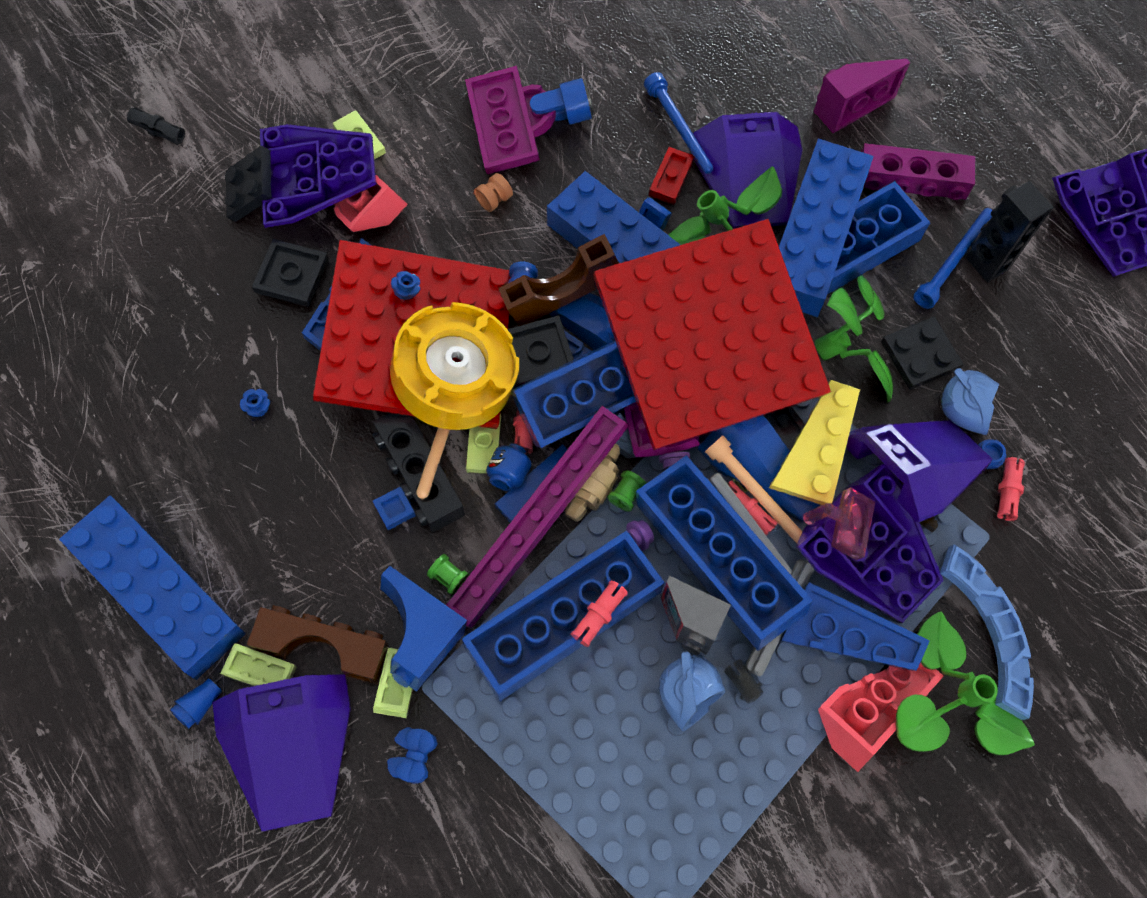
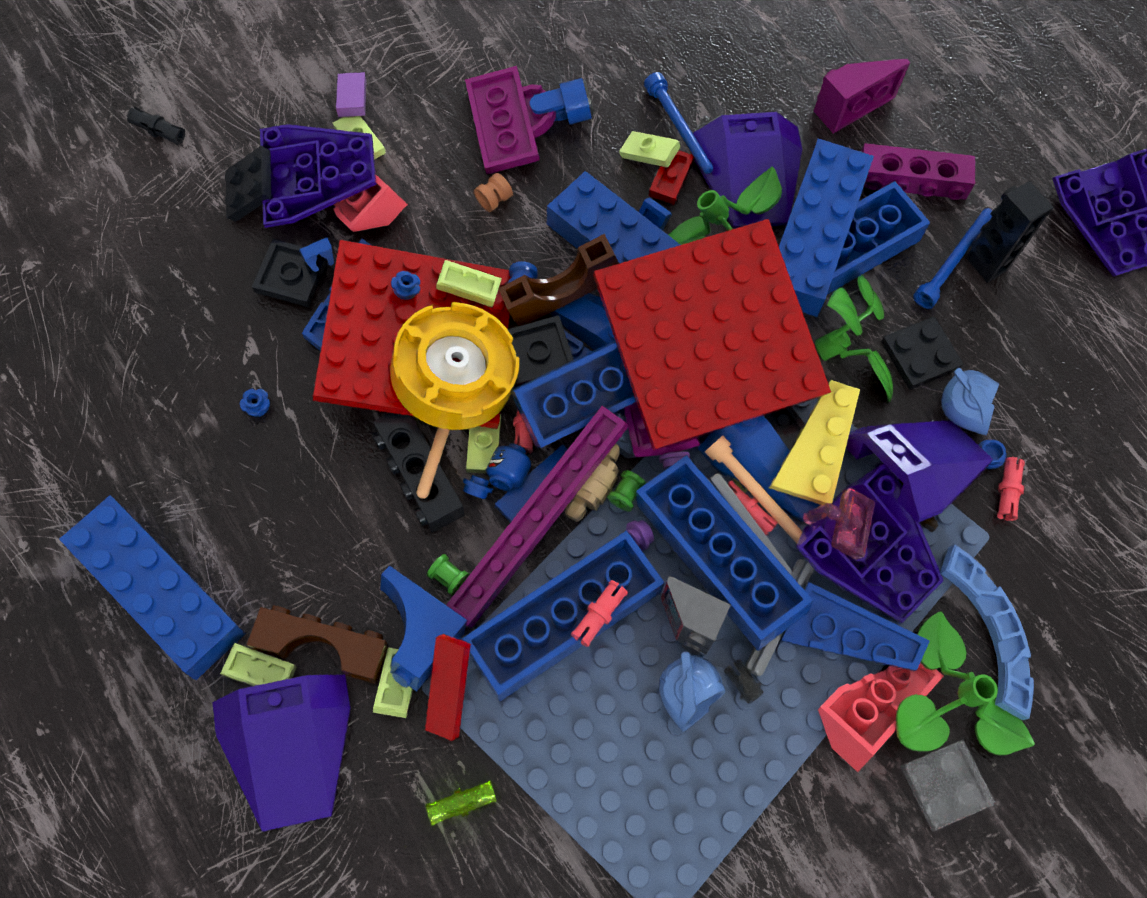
blue cone [170,678,222,729] -> none
blue plate [373,486,416,530] -> none
blue piece [387,727,438,784] -> none
none -> blue tile [299,237,334,272]
none -> medium lavender tile [336,72,366,117]
none -> red tile [425,634,471,741]
none -> clear neon green pin [425,780,497,826]
none -> yellowish green plate [436,260,502,307]
none -> blue plate [463,474,493,499]
none -> yellowish green plate [619,131,681,168]
none -> clear plate [900,740,996,831]

